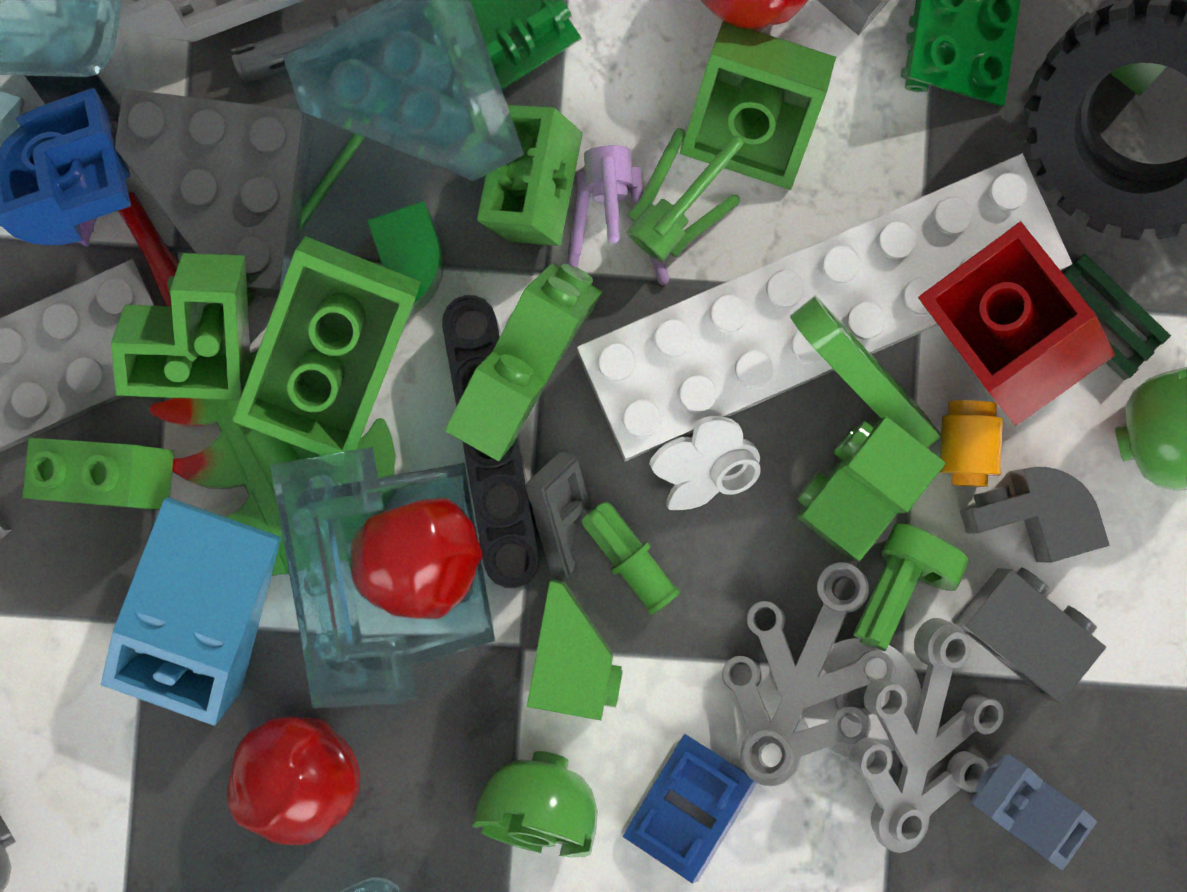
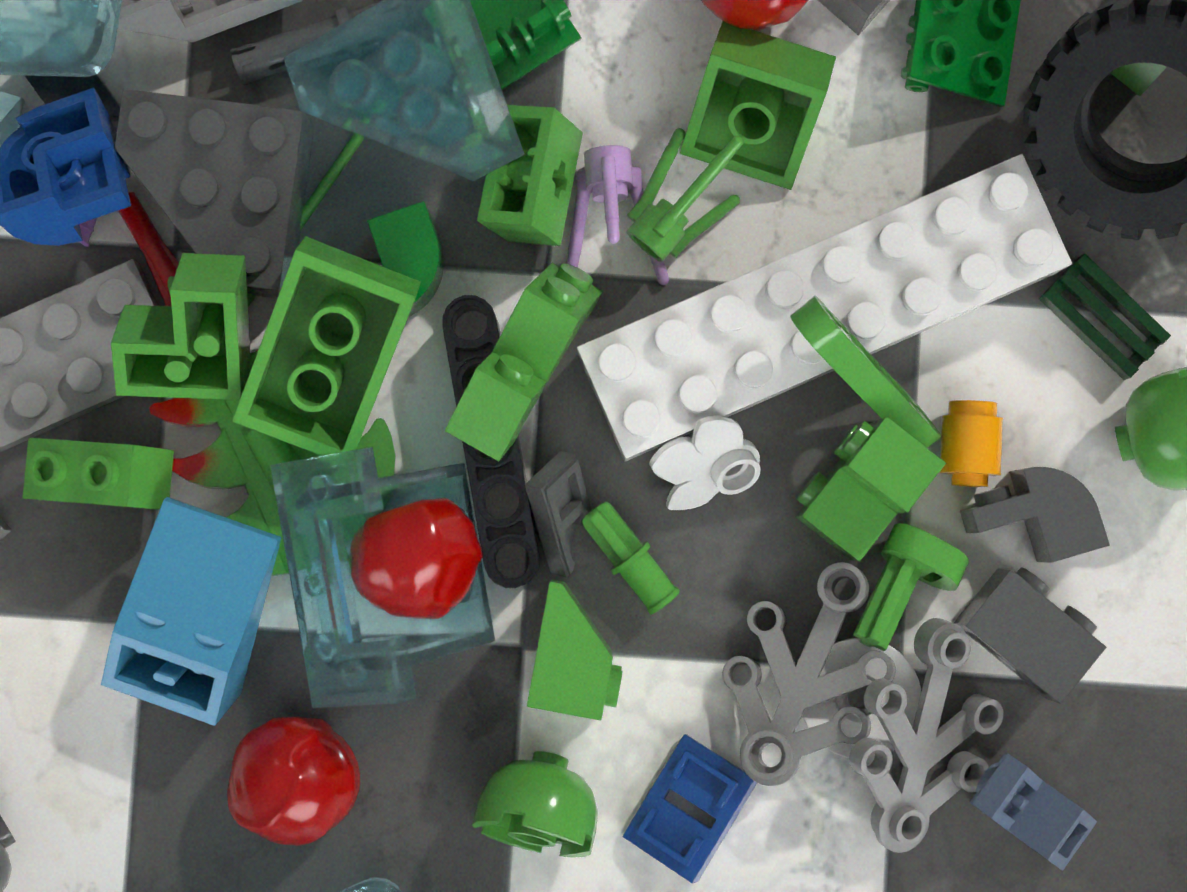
red slope [918,221,1115,427] -> none

